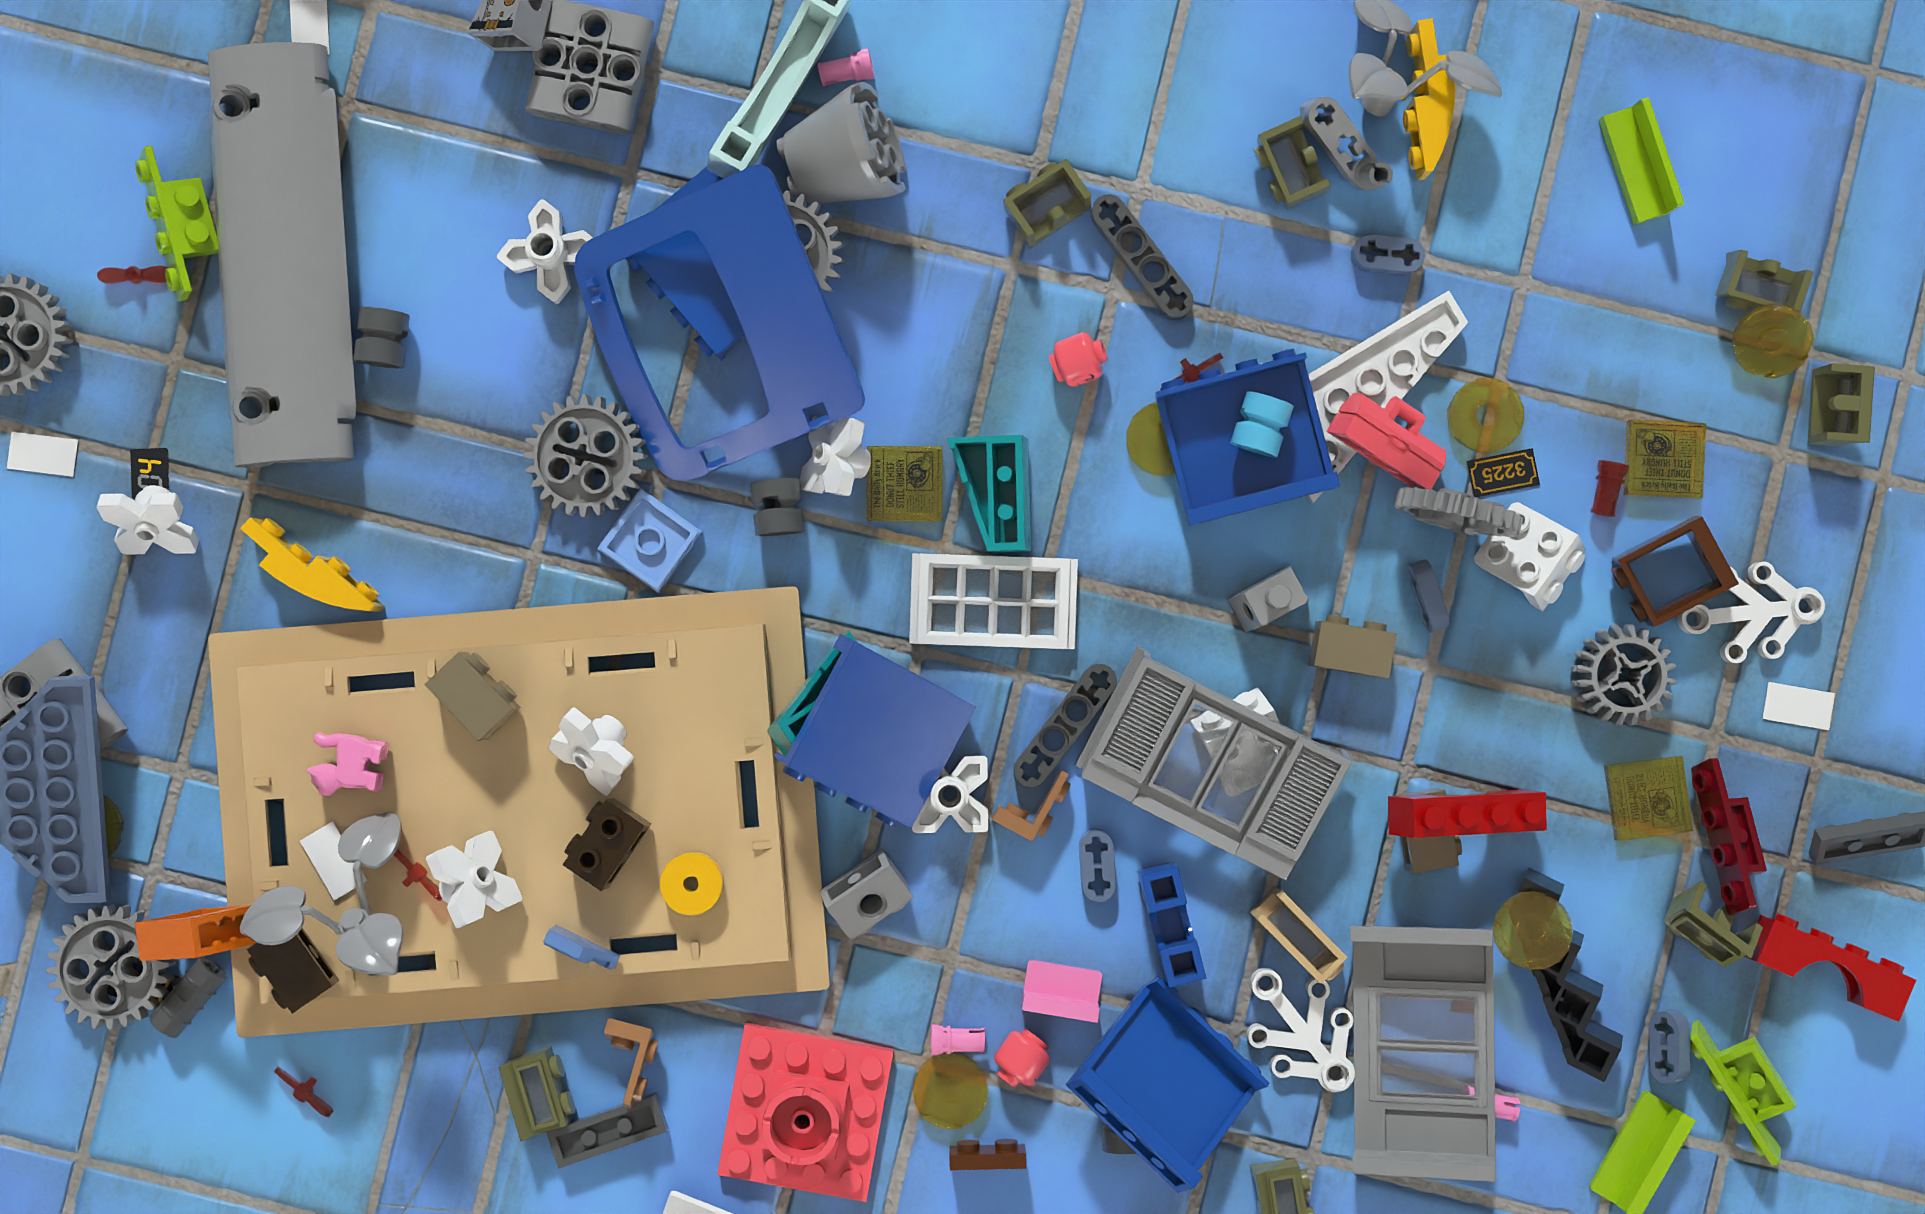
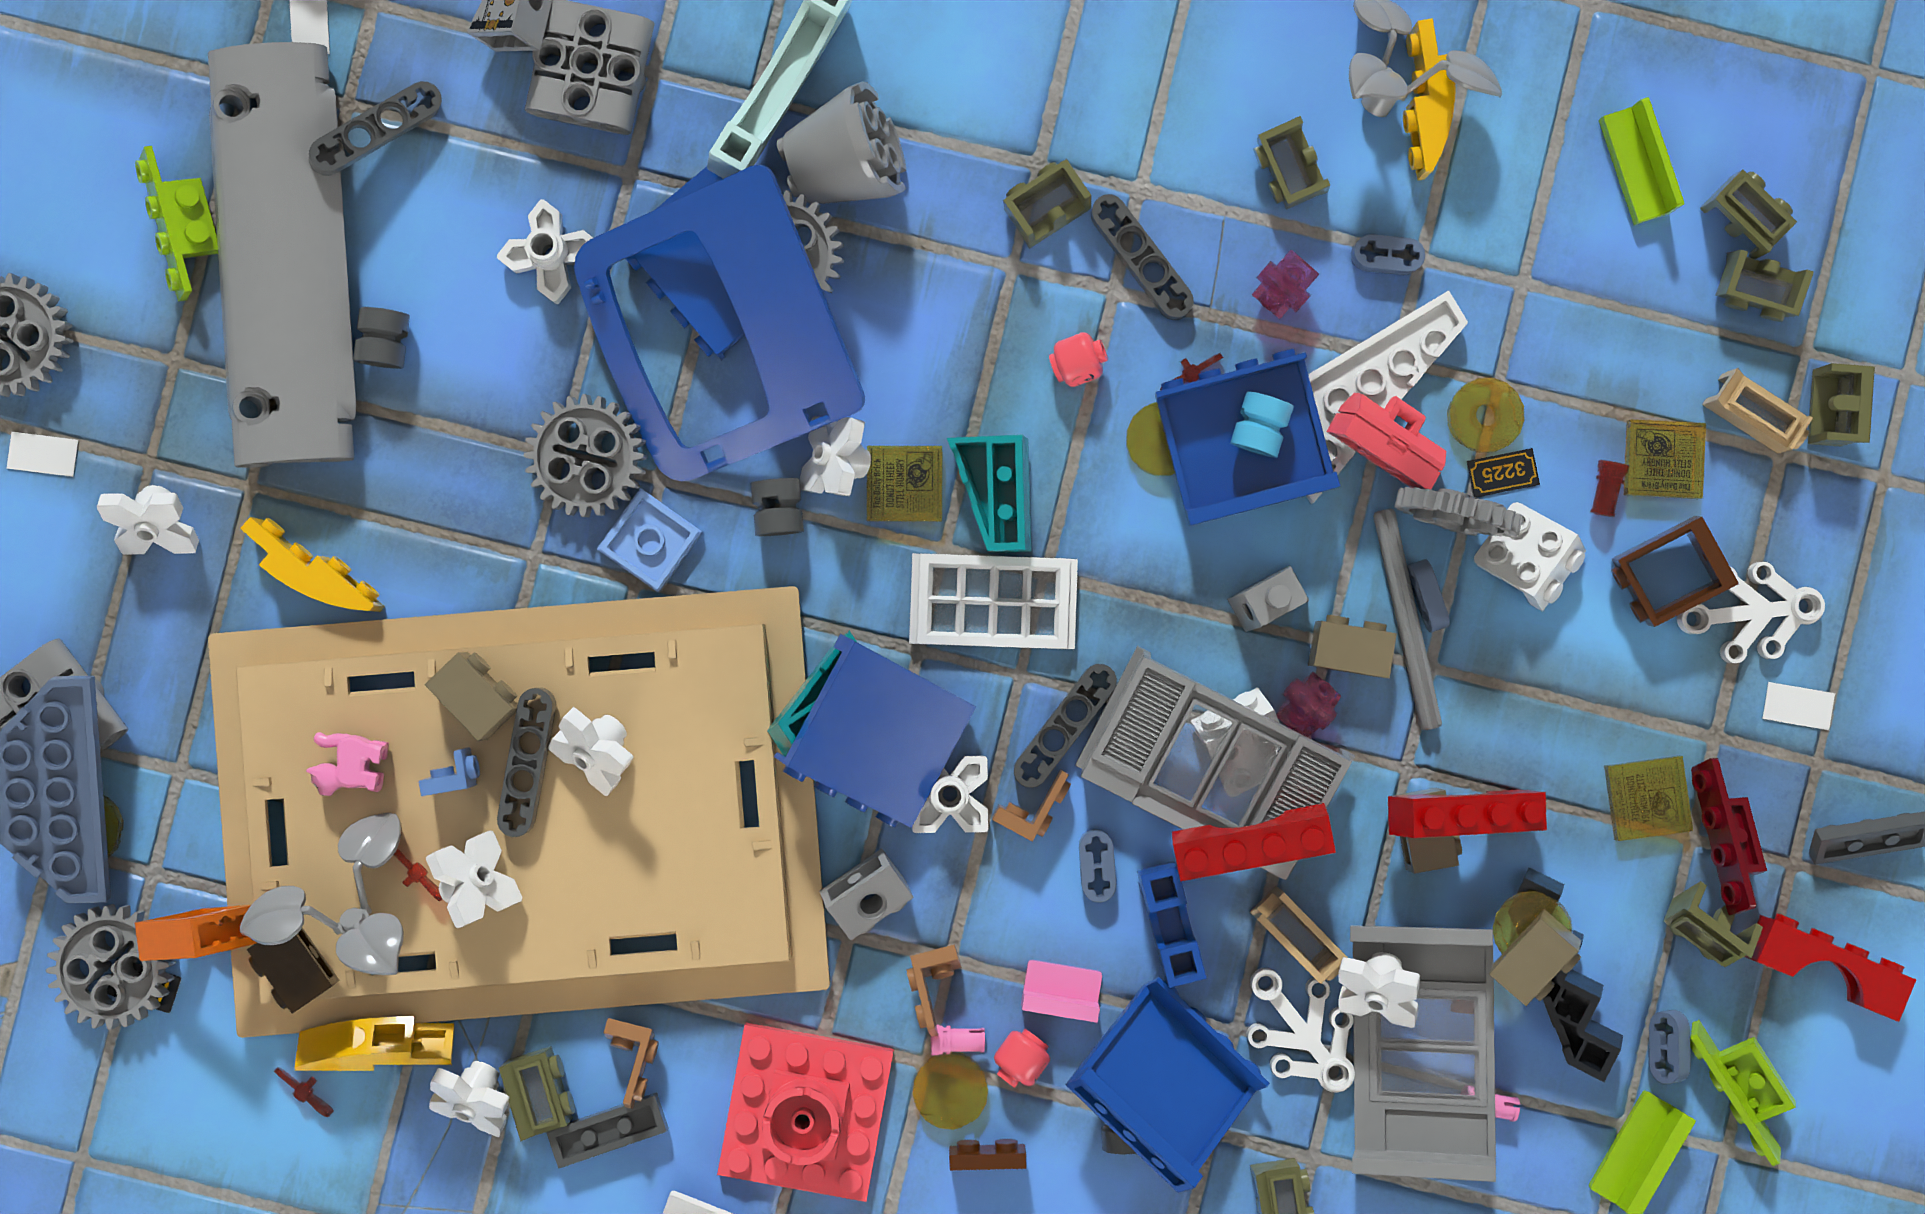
clear red piece [97,266,168,284] -> none
black sticker [130,448,169,500] -> none
dark grey axle [149,957,227,1038] -> none
white sticker [300,821,367,900] -> none
medium blue tile [543,925,620,970] -> none
dark brown brick [563,798,651,891] -> none
yellow piece [660,852,724,915] -> none
bright pink pin [818,48,875,87] -> none
light grey beam [1300,97,1393,190] -> none
light grey gear [1570,624,1677,726] -> none
clear yellow tile [1732,304,1814,378] -> none
none -> yellow slope [294,1016,455,1071]
none -> dark grey beam [309,81,442,176]
none -> medium blue bracket [419,747,480,796]
none -> white plant [429,1061,509,1137]
none -> dark grey beam [497,688,556,837]
none -> medium nougat bracket [906,944,962,1037]
none -> red arch [1172,803,1336,882]
none -> clear pink brick [1252,250,1319,319]
none -> clear pink brick [1276,671,1341,738]
none -> white plant [1339,952,1420,1028]
none -> light grey axle [1373,509,1442,730]
none -> dark tan brick [1489,909,1581,1006]
none -> olive window [1700,169,1797,259]
none -> tan window [1702,368,1813,453]

